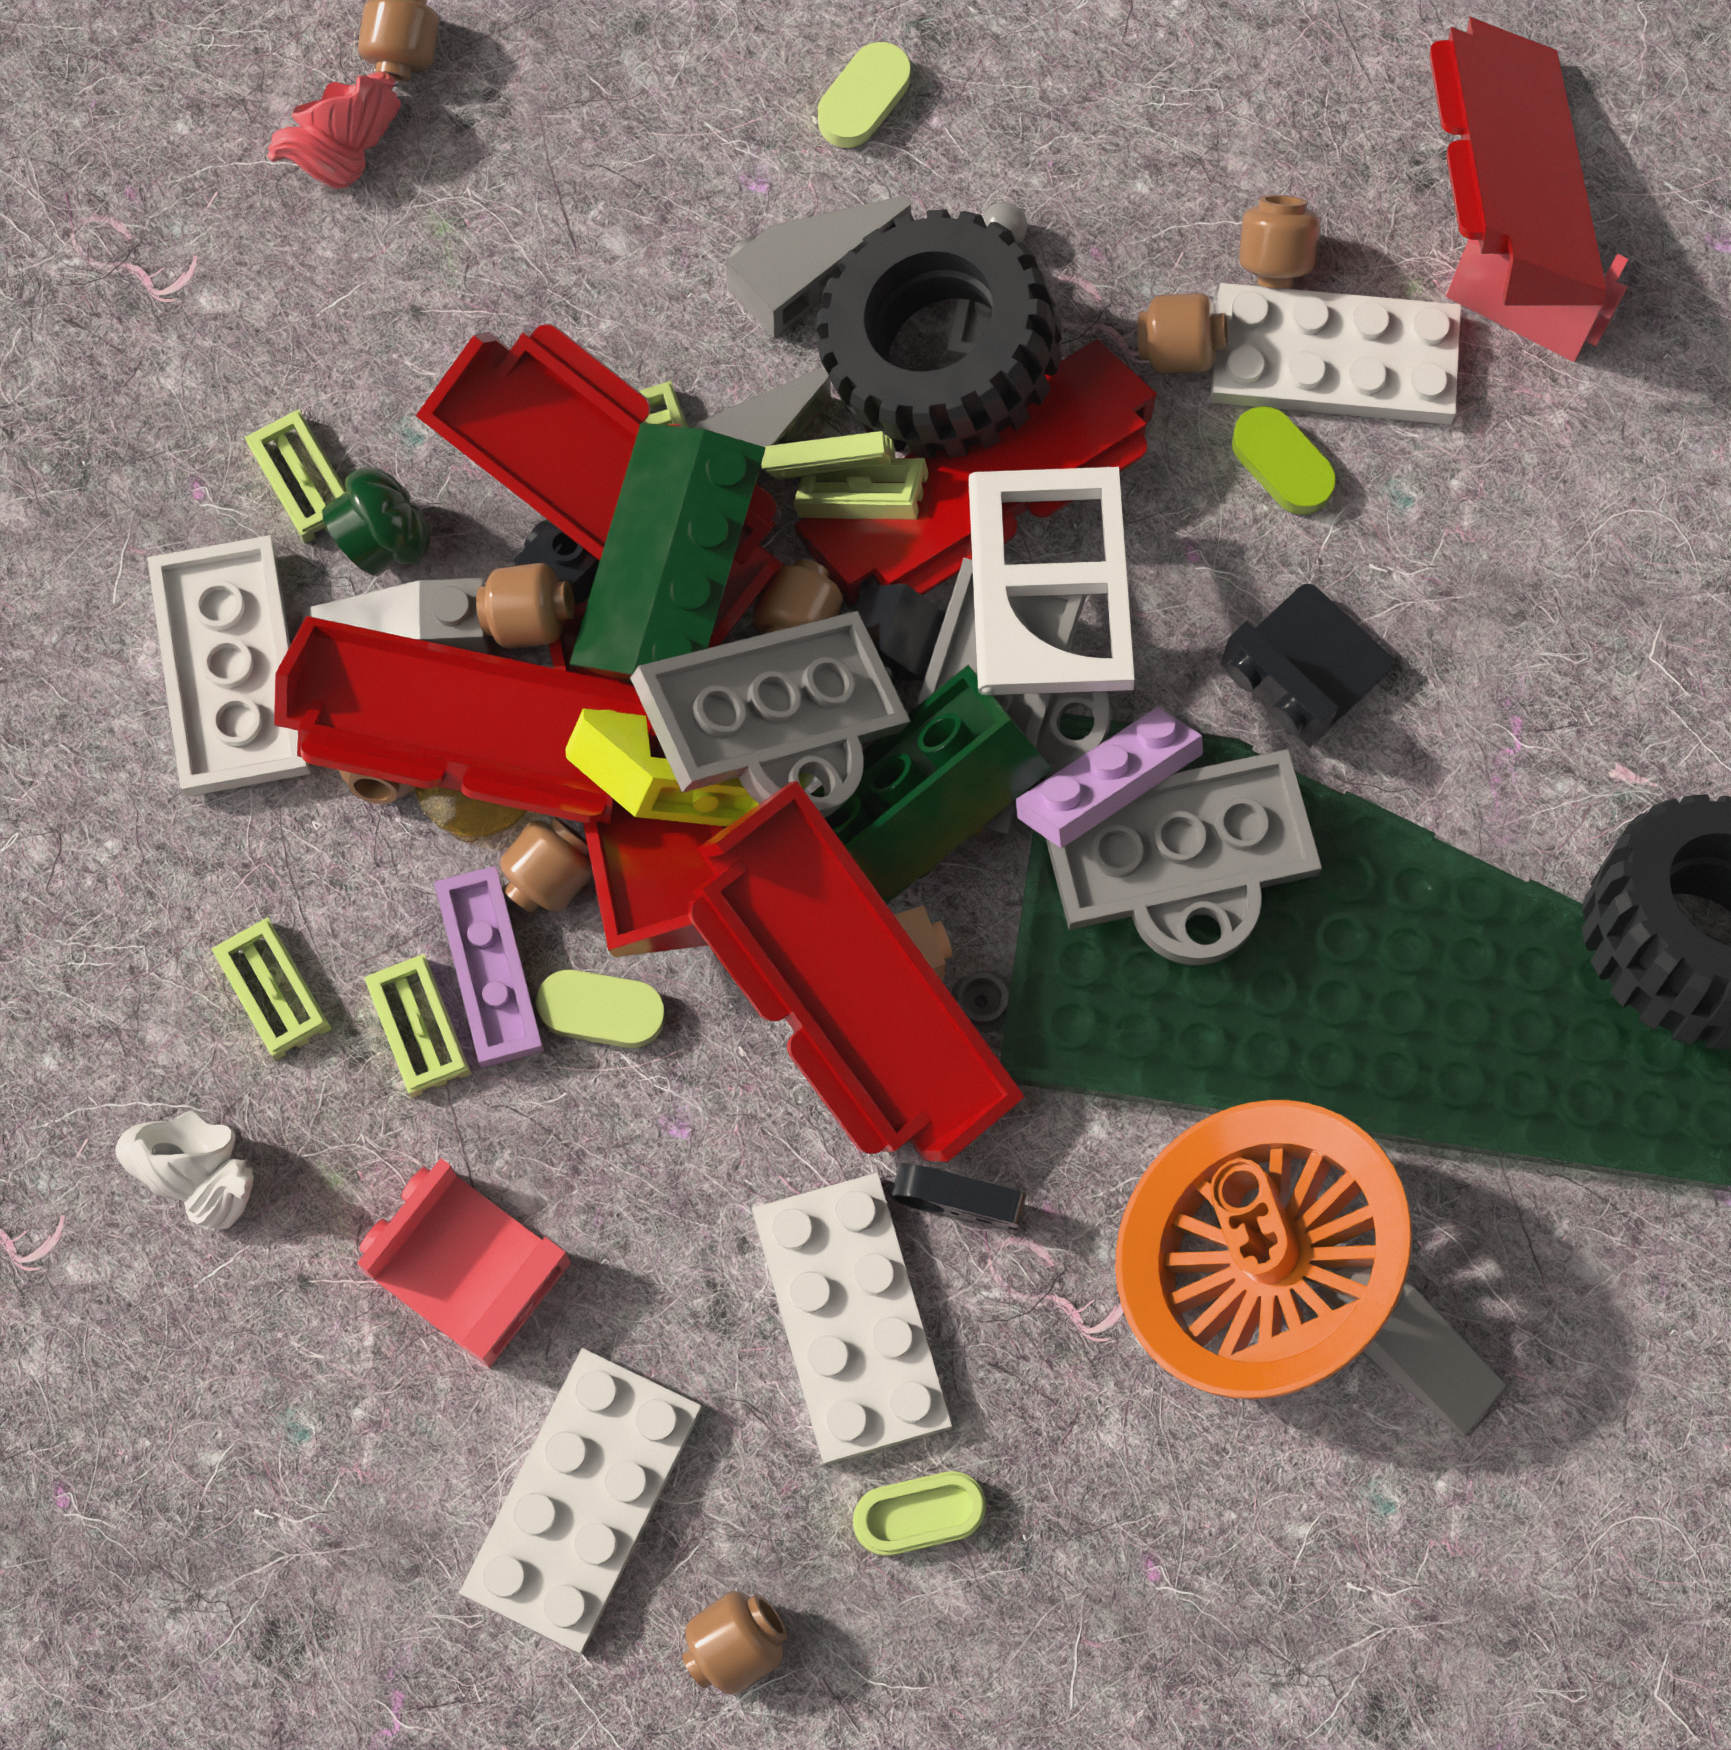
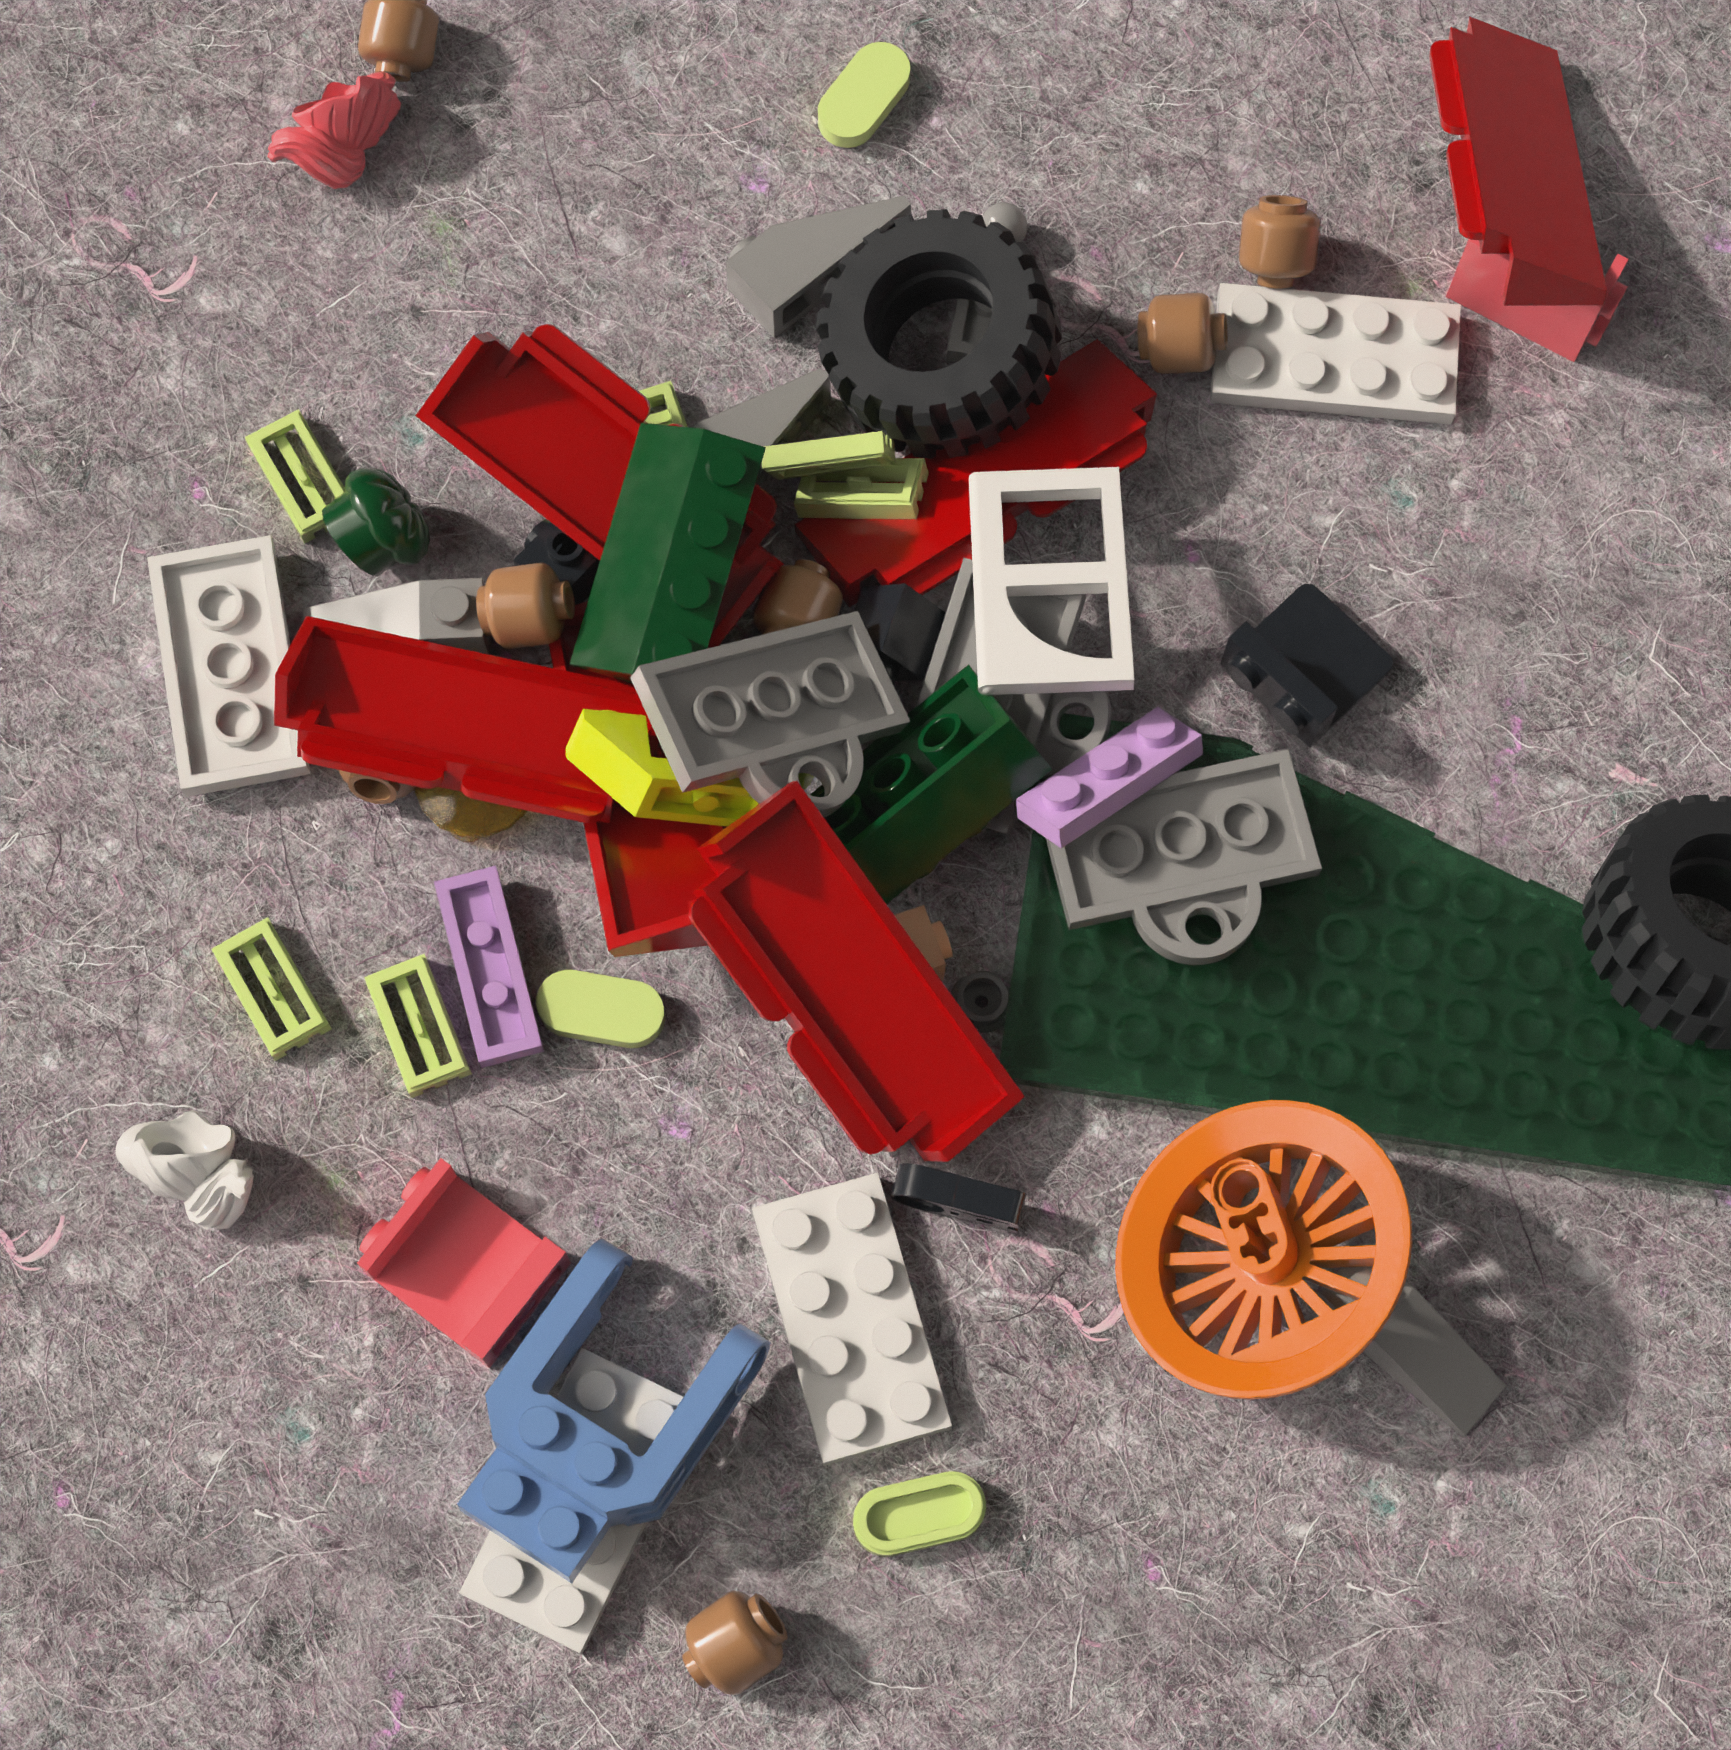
medium nougat head [500,817,593,914] -> none
lime tile [1232,406,1335,515] -> none
none -> medium blue plate [457,1239,770,1584]

